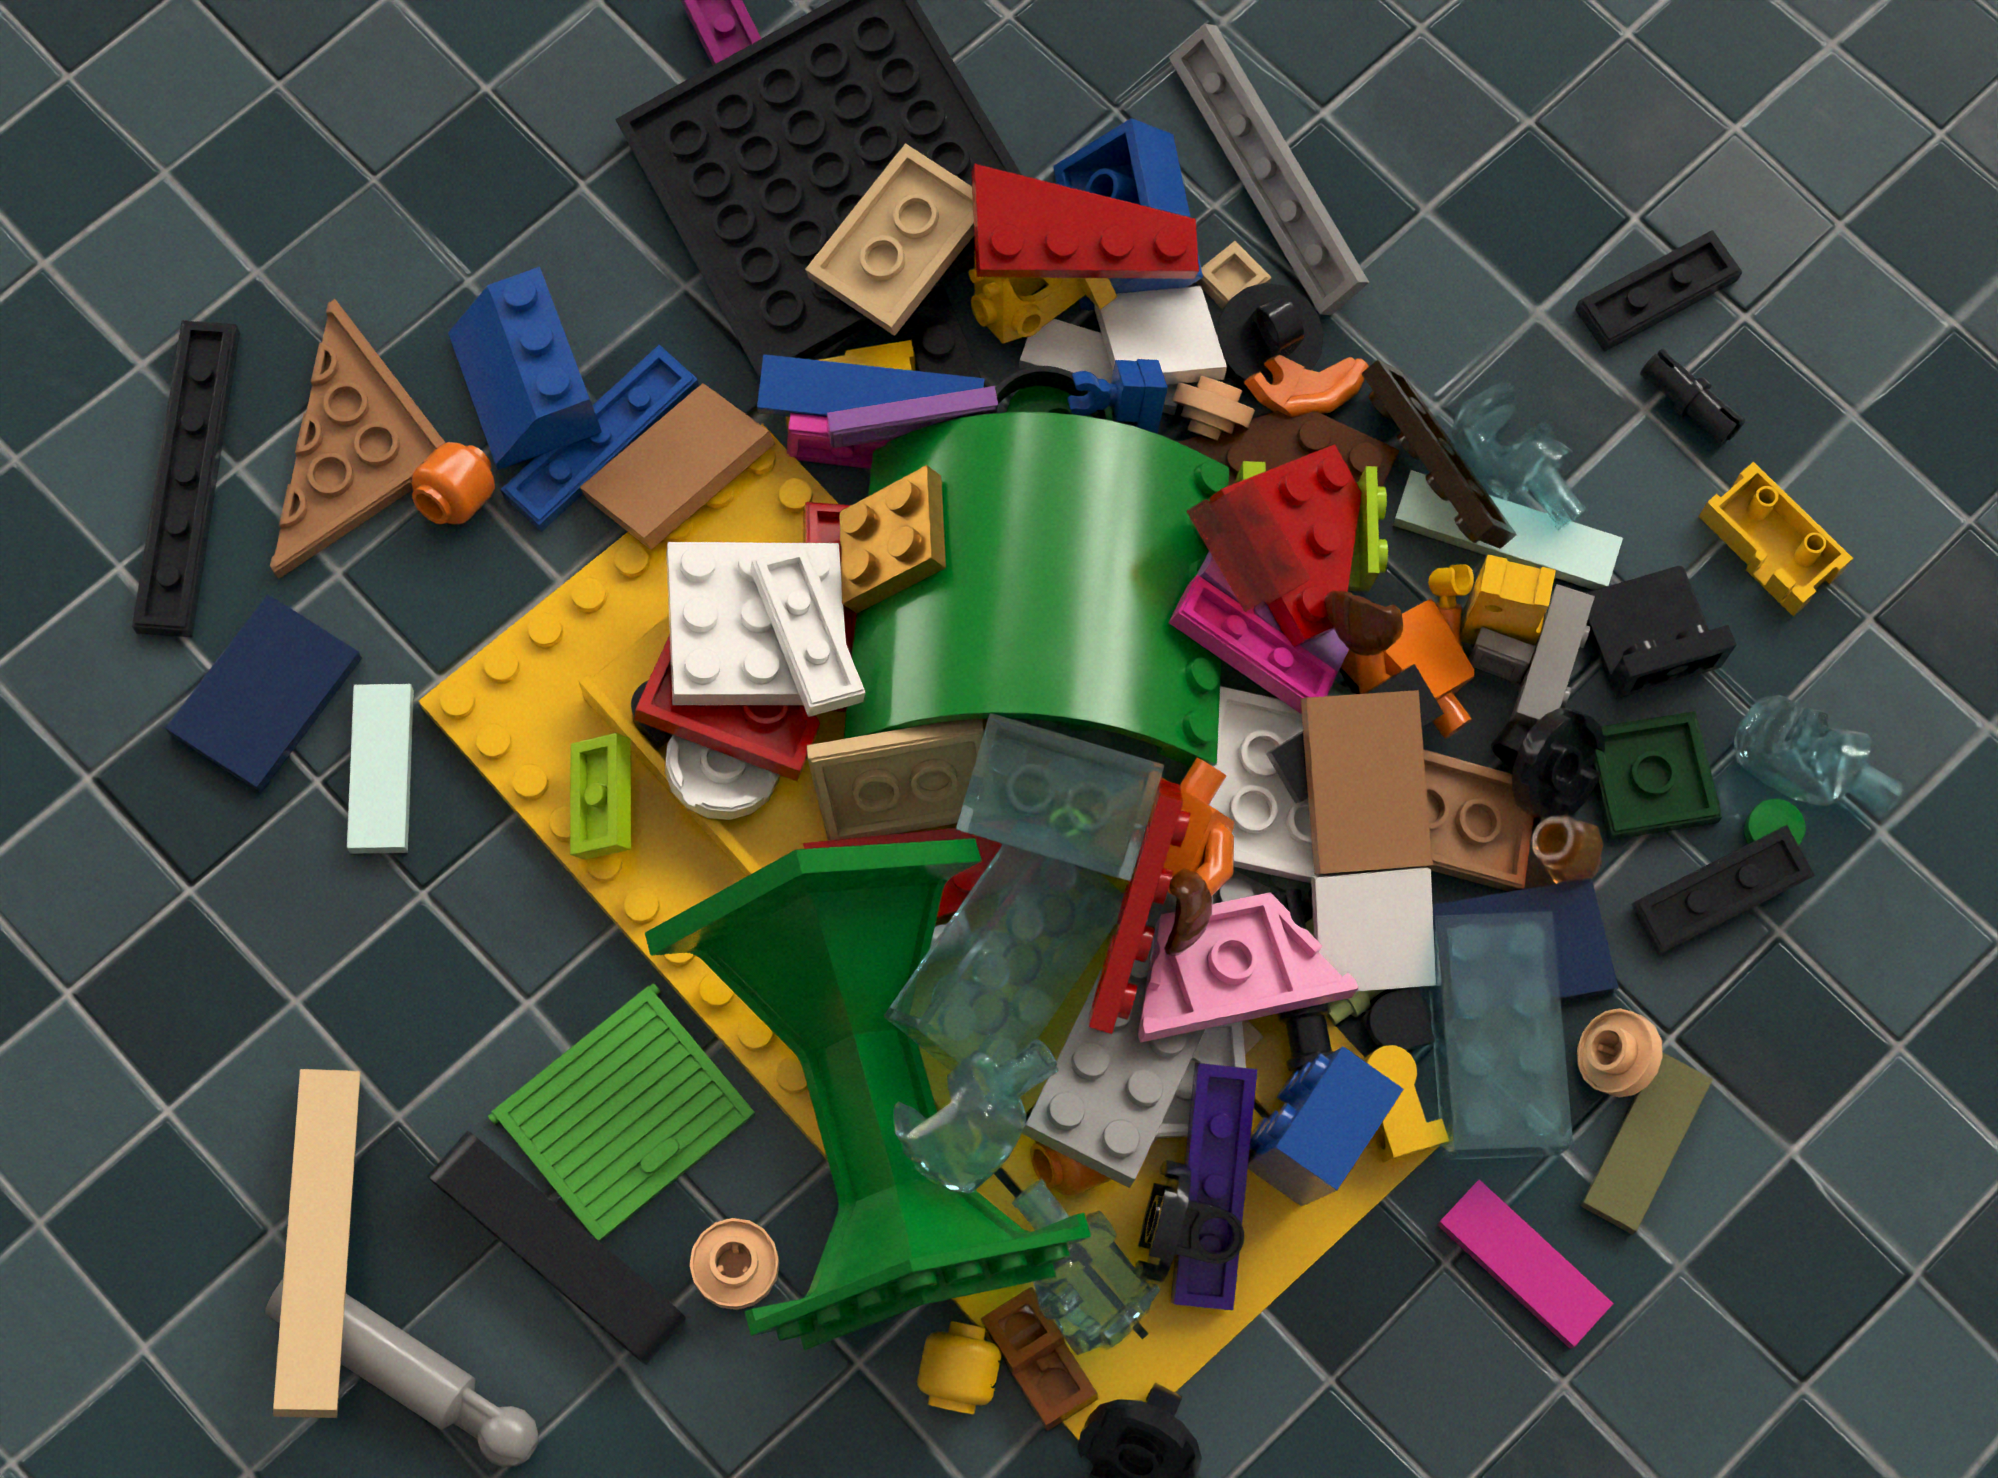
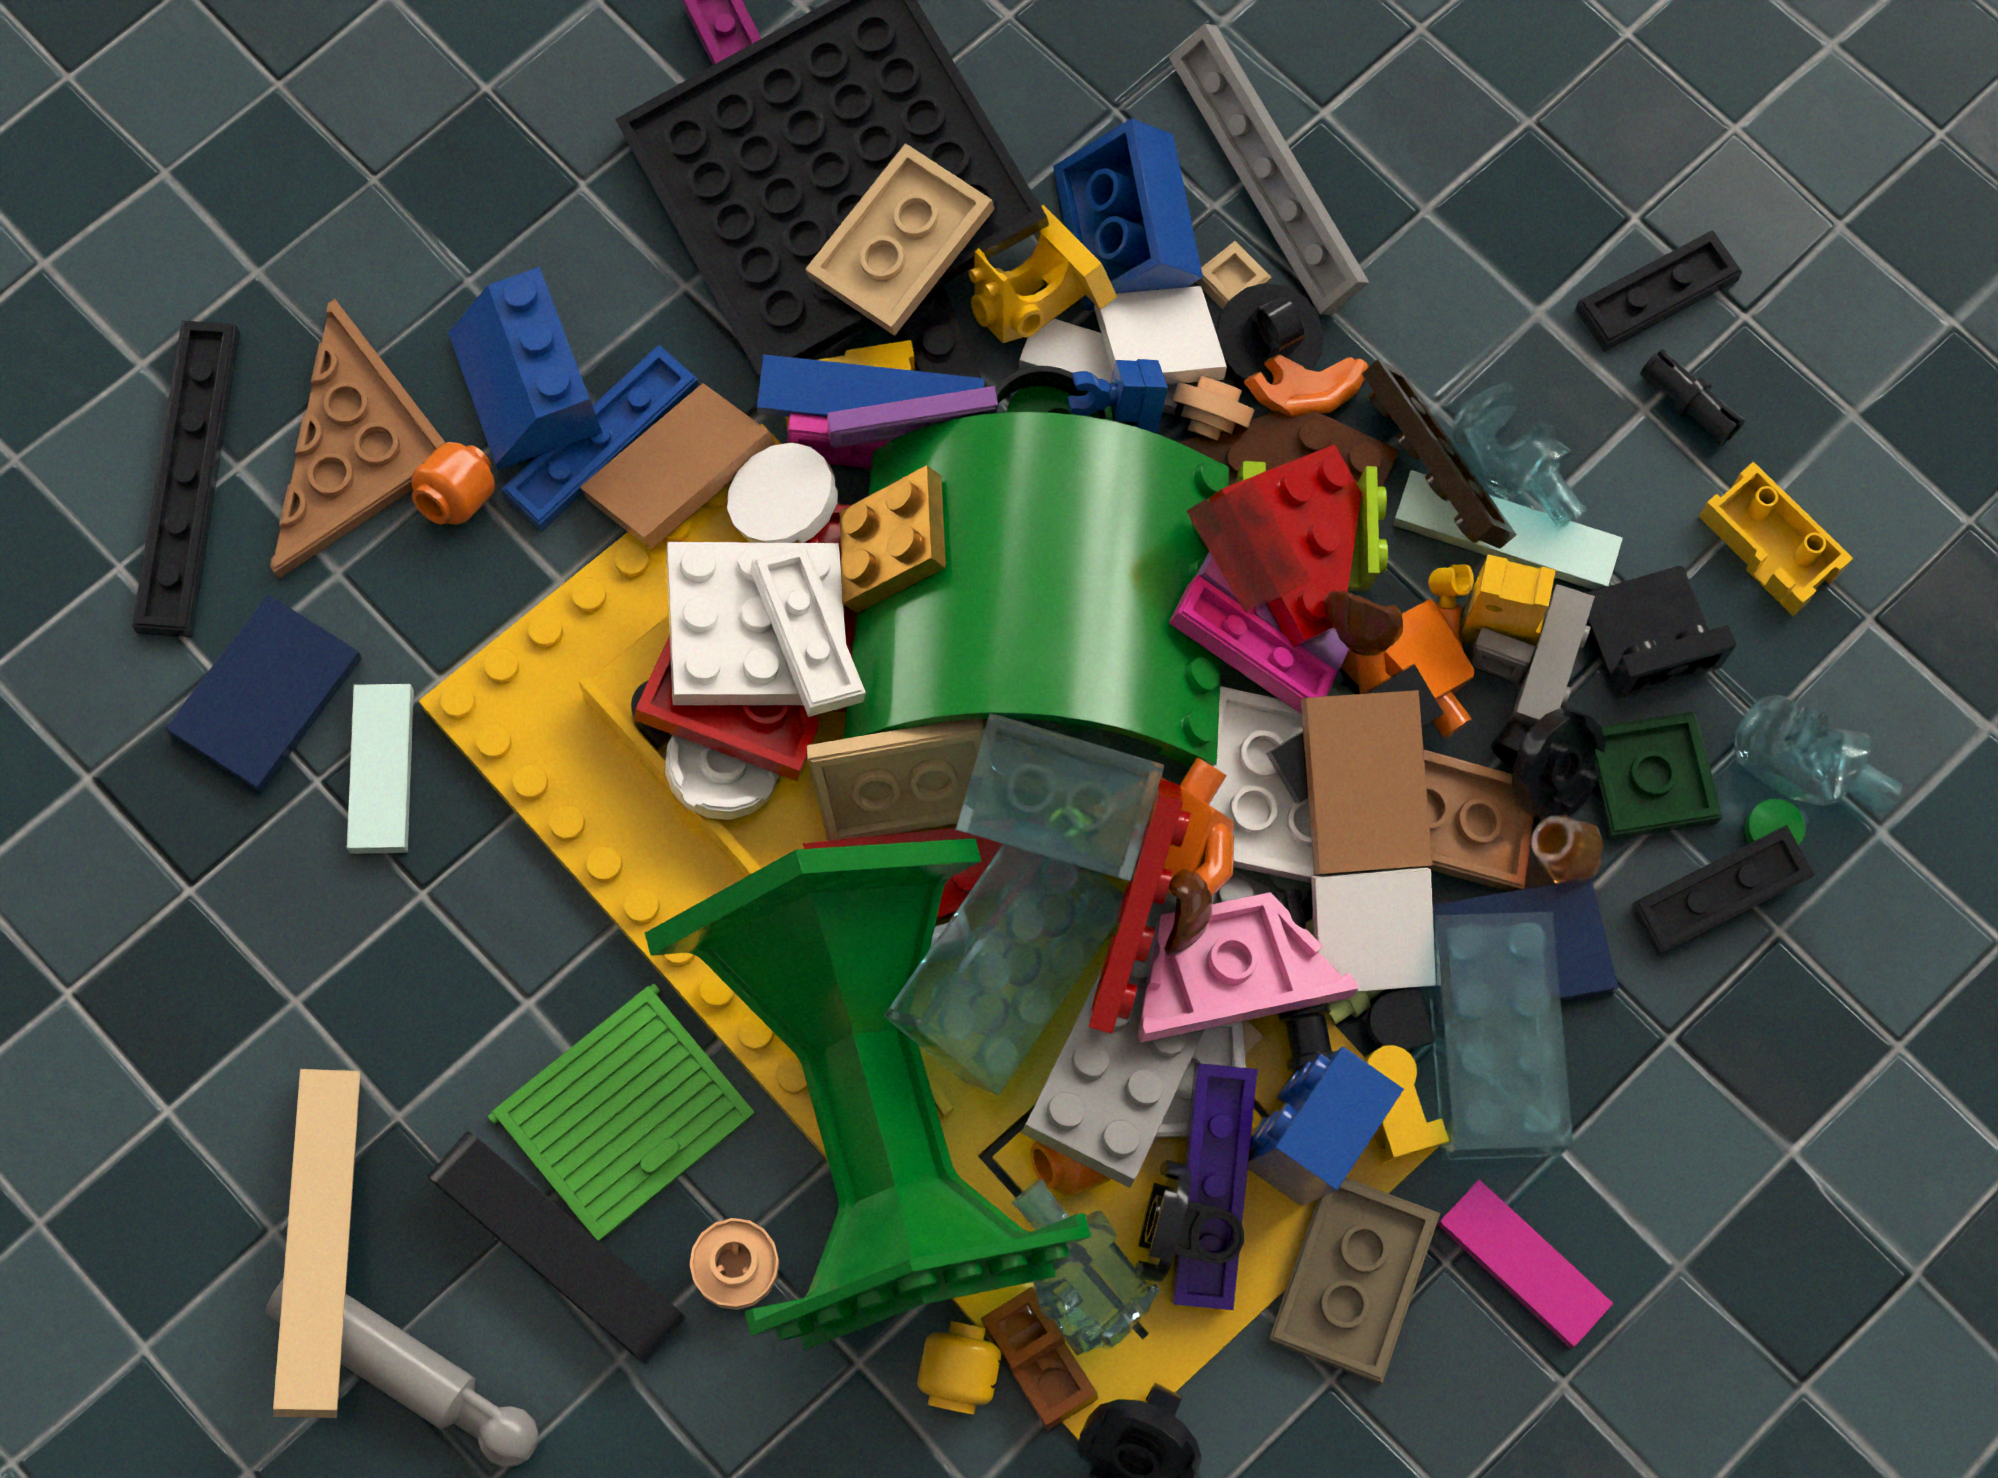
lime plate [570,733,631,860] -> none
clear light blue piece [894,1039,1059,1194] -> none
red wing [971,164,1199,279] -> none
light nougat plate [1577,1008,1663,1098] -> none
olive tile [1580,1052,1713,1235] -> none
none -> white tile [727,443,838,543]
none -> dark tan tile [1267,1178,1440,1384]

